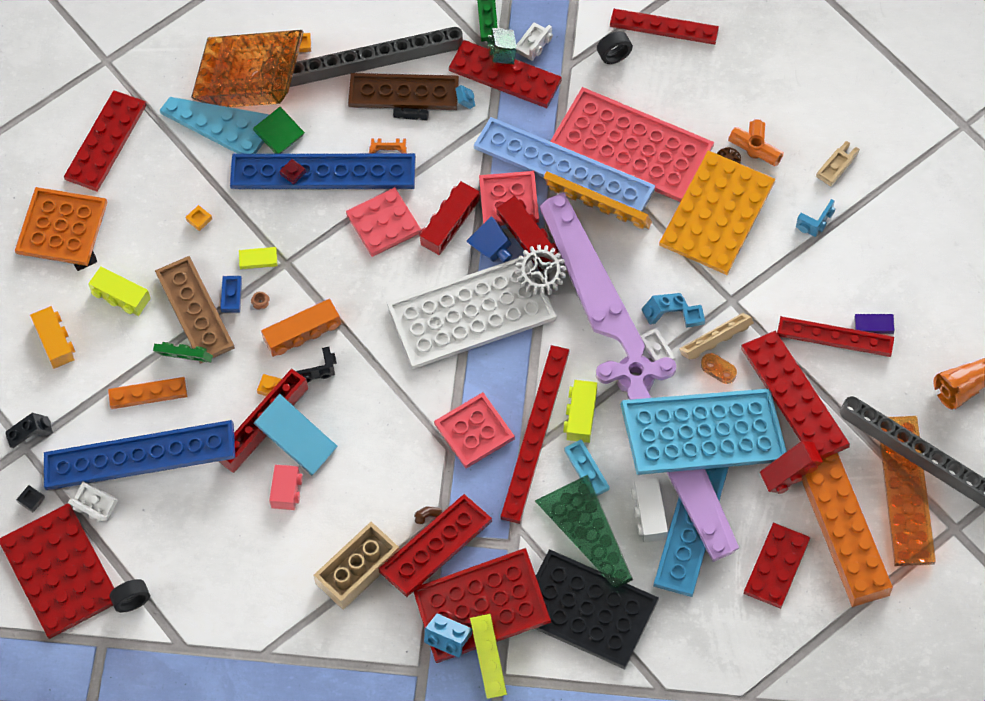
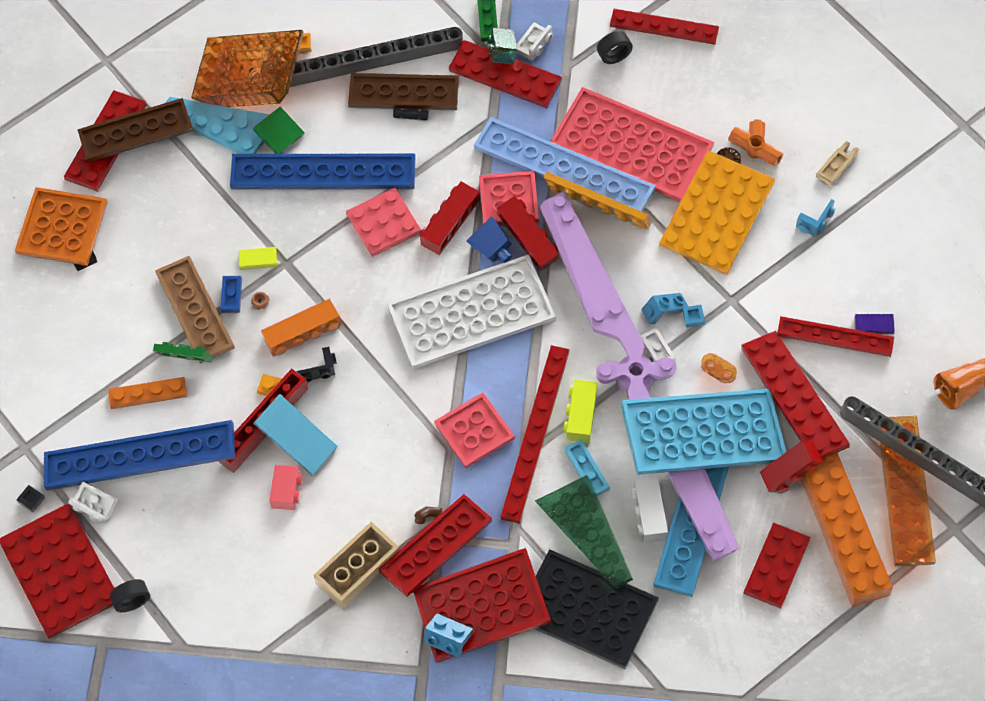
black bracket [5,412,53,448] -> none
light orange brick [30,306,76,369] -> none
neon yellow brick [88,266,151,316] -> none
light orange plate [185,205,212,231] -> none
dark red plate [280,159,306,185] -> none
orange piece [369,138,407,153] -> none
dark azure plate [455,85,475,109] -> none
neon yellow plate [470,614,507,699] -> none
white gear [515,245,566,296] -> none
tan plate [679,313,754,360] -> none
none -> reddish brown plate [77,98,193,163]

